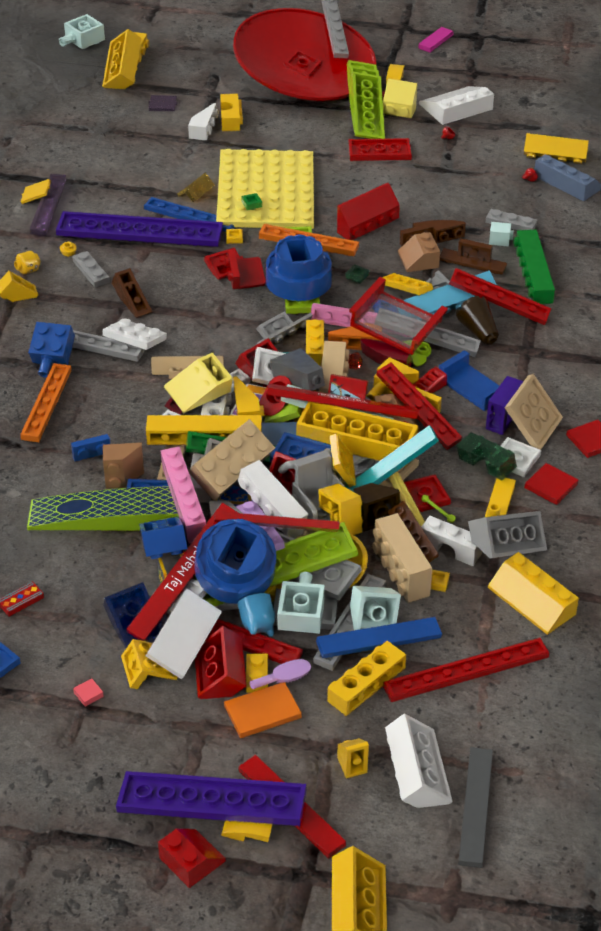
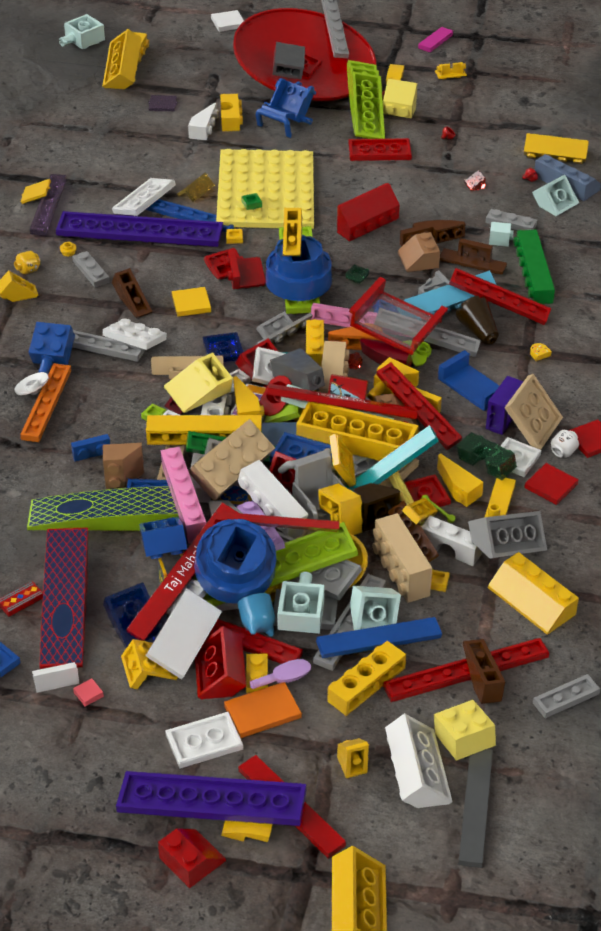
orange plate [259,224,359,257] -> none
yellow tile [382,273,433,295] -> none
red slope [413,367,447,394] -> none
white slope [419,86,494,125] -> none
none -> white dish [15,372,49,395]
none -> white panel [32,662,79,693]
none -> dark blue slope [39,528,89,669]
none -> white tile [112,178,176,216]
none -> lime tile [141,404,167,421]
none -> white tile [165,712,243,769]
none -> yellow tile [172,287,211,317]
none -> clear blue plate [202,332,243,362]
none -> white tile [211,10,244,32]
none -> blue piece [256,78,316,138]
none -> dark grey brick [272,42,305,80]
none -> yellow slope [283,208,303,256]
none -> yellow tile [402,498,438,525]
none -> light yellow brick [434,700,496,761]
none -> yellow hinge [435,62,467,80]
none -> yellow slope [437,453,484,507]
none -> reddish brown slope [463,639,506,704]
none -> clear red slope [464,171,486,191]
none -> yellow tile [530,343,552,361]
none -> light aqua slope [532,175,579,216]
none -> light grey plate [533,674,600,718]
none -> white head [551,430,579,458]

